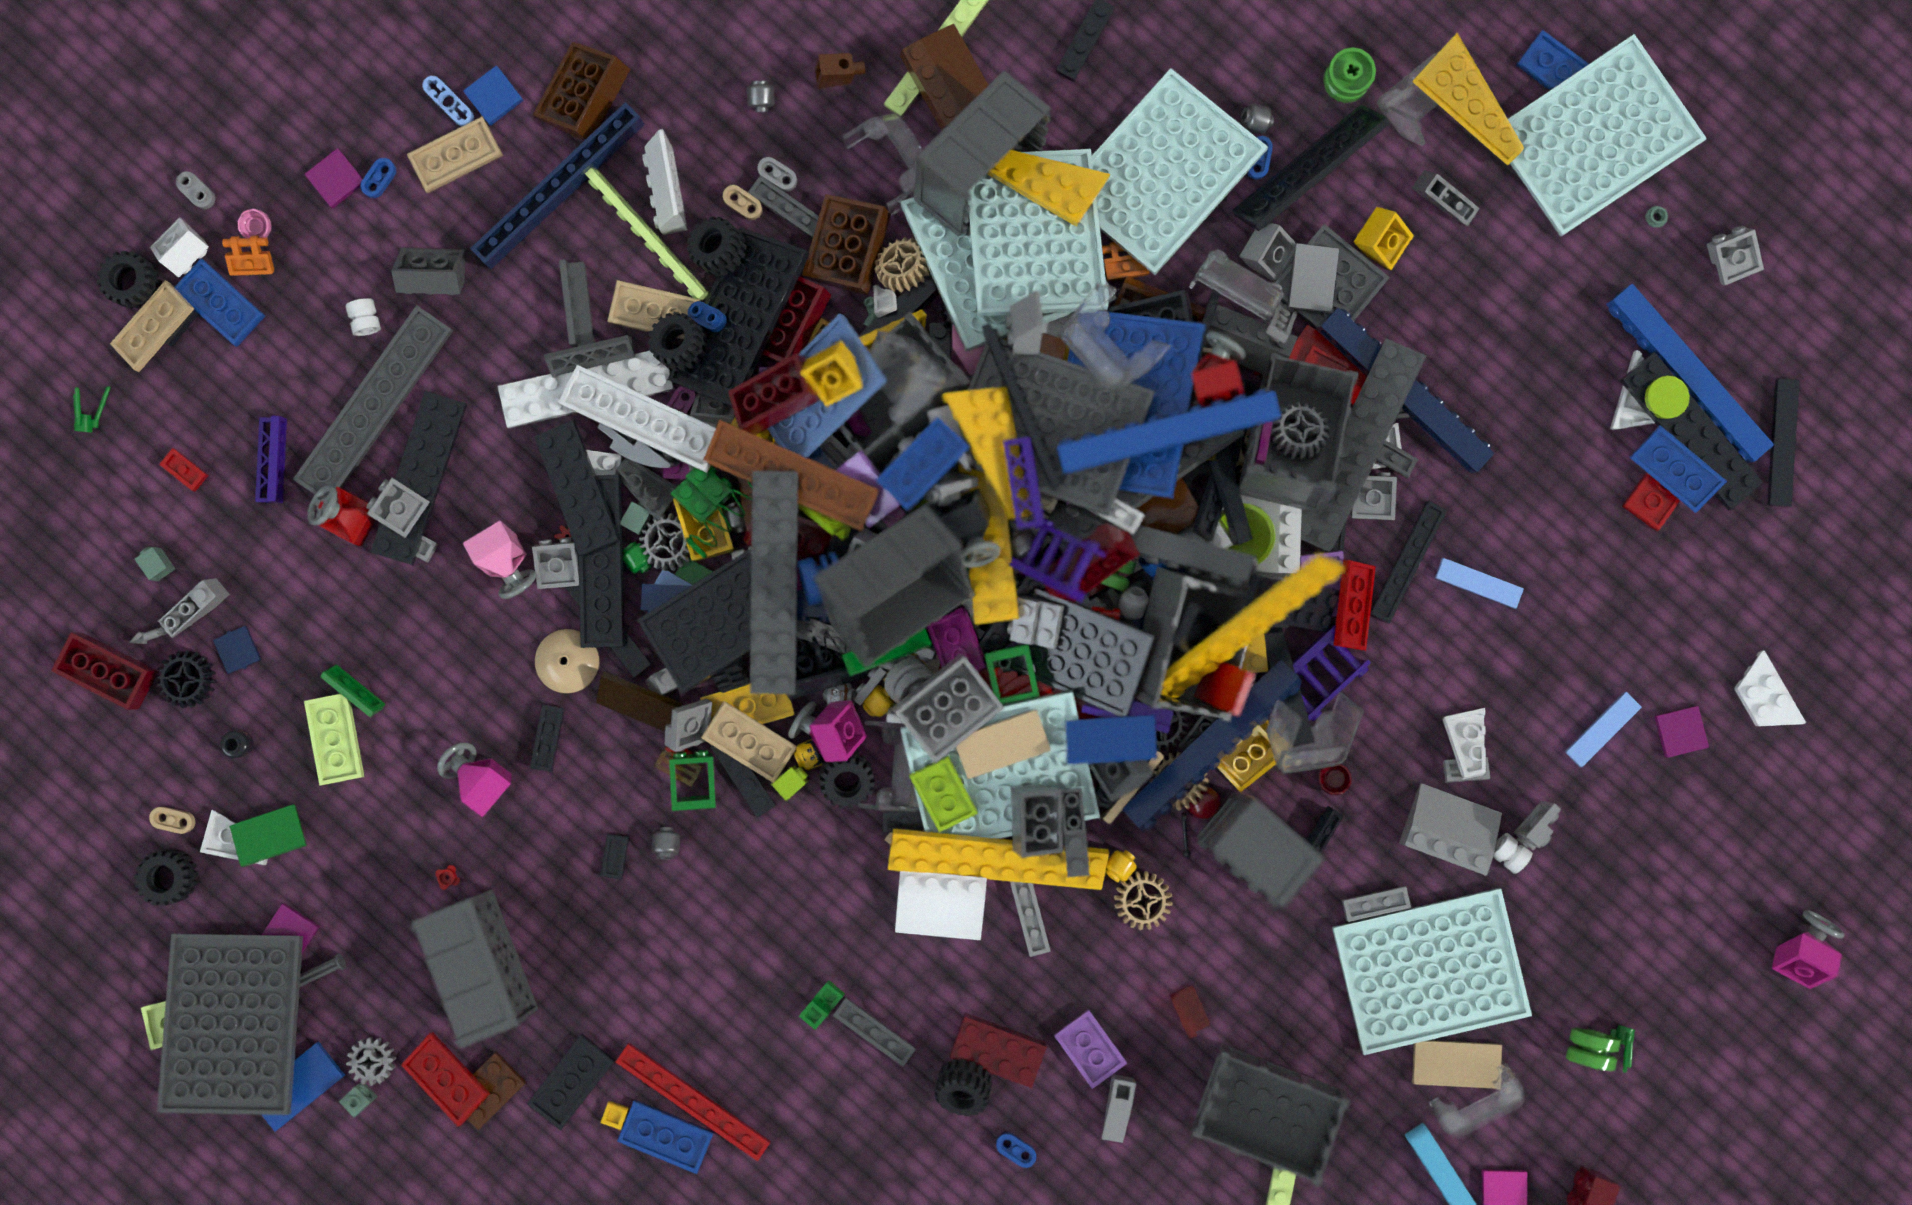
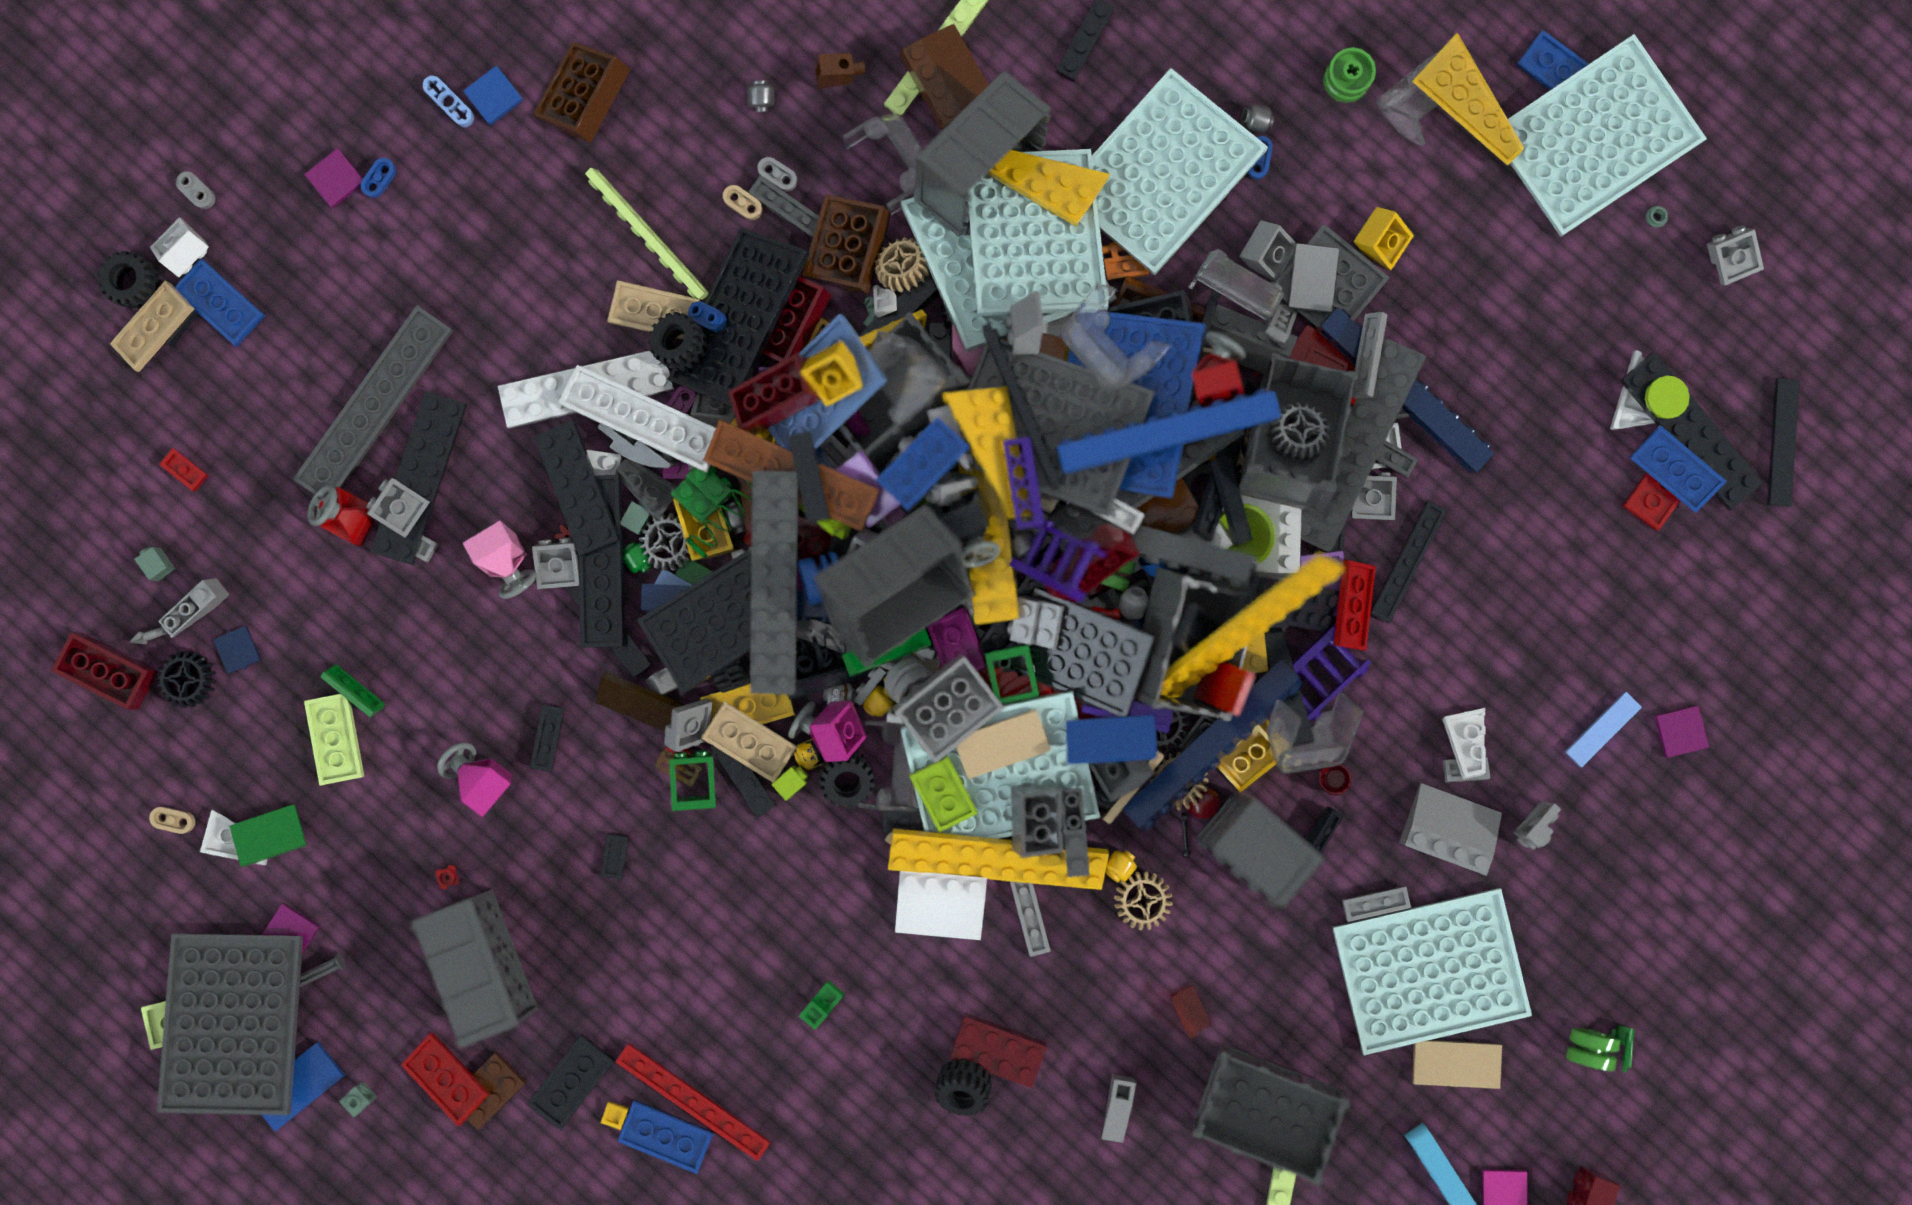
green plant [73,386,111,433] -> none
black tyre [134,849,199,906] -> none
black head [220,730,254,758] -> none
orange plate [222,235,275,276] -> none
bright pink hair [238,208,271,238] -> none
dark purple fence [255,416,287,503] -> none
white wheel [345,298,381,336] -> none
light grey gear [346,1036,396,1086] -> none
dark grey slope [391,248,465,295] -> none
tan tile [407,116,503,193] -> none
dark blue brick [470,102,645,269] -> none
tan dish [535,629,600,693] -> none
dark grey fence [544,335,635,377] -> none
dark grey fence [559,260,595,348] -> none
white slope [642,129,688,235] -> none
flat silver head [652,827,680,860] -> none
black tyre [687,216,746,276] -> none
dark grey plate [833,997,916,1066] -> none
blue plate [996,1132,1036,1168] -> none
medium lavender plate [1054,1009,1127,1089] -> none
black plate [1232,104,1390,231] -> none
magenta plate [1254,421,1273,466] -> none
dark grey slope [1412,170,1480,226] -> none
clear windscreen [1429,1063,1525,1139] -> none
light blue tile [1435,558,1524,609] -> none
white wheel [1493,833,1532,874] -> none
blue brick [1606,284,1774,463] -> none
white wing [1734,651,1806,726] -> none
dark pink piece [1772,910,1844,989] -> none
none -> black tile [788,431,831,523]
none -> light grey plate [1351,312,1388,399]

